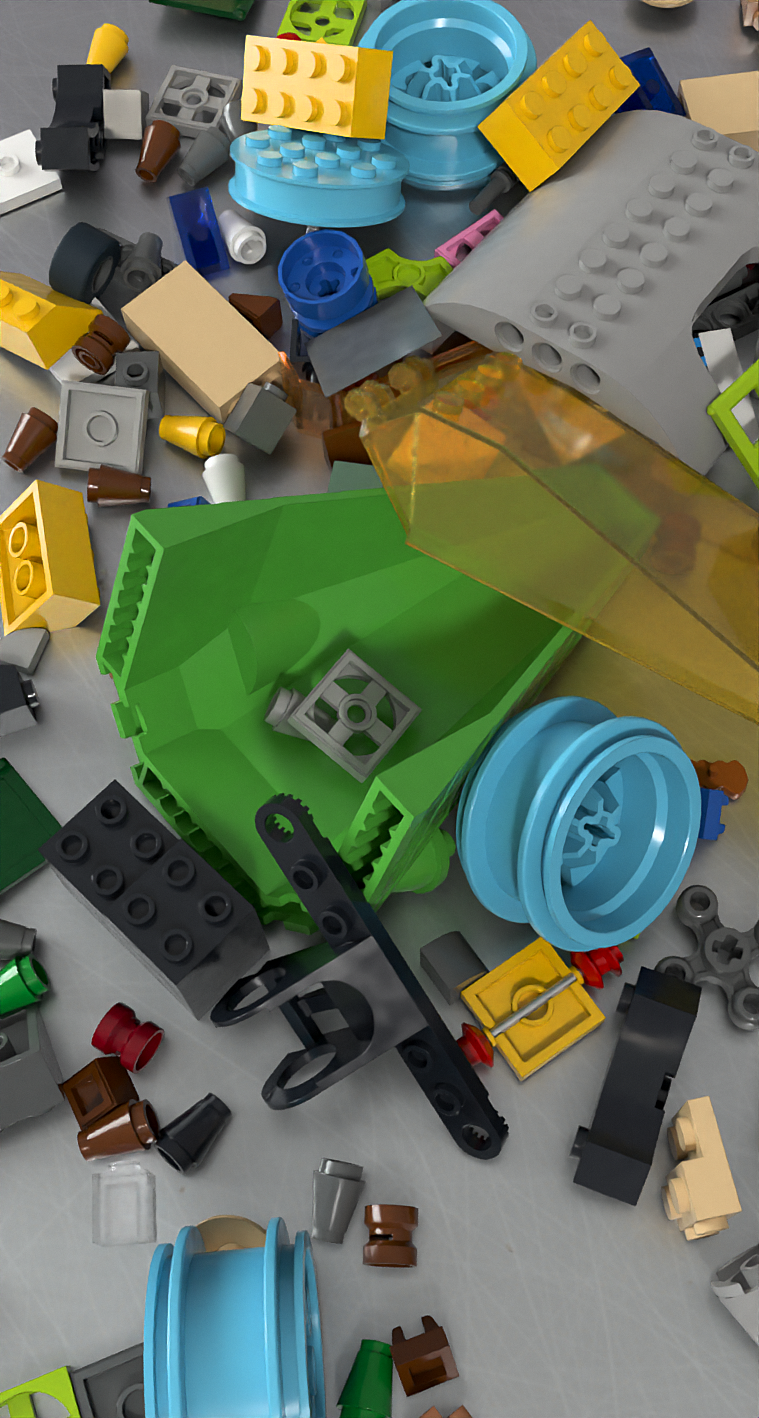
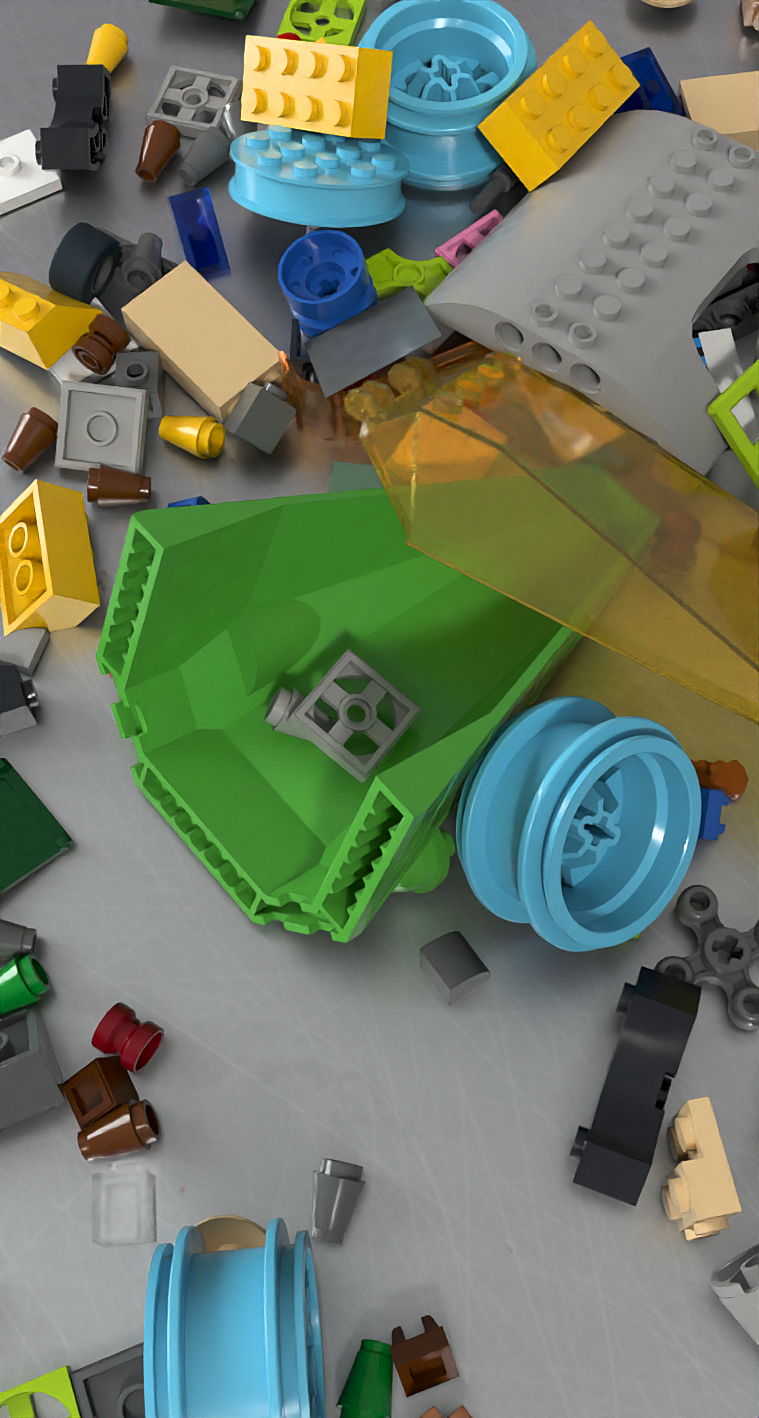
black piece [38,779,270,1021] -> none
brick [103,89,149,139] -> none
black cone [154,1092,232,1175] -> none
white cone [202,453,246,504] -> none
black piece [210,793,509,1160] -> none
white cone [217,210,267,264] -> none
reddish brown slope [228,293,283,340] -> none
reddish brown slope [321,420,374,473] -> none
reddish brown wheel [363,1204,418,1268] -> none
yellow plate [456,937,624,1081] -> none

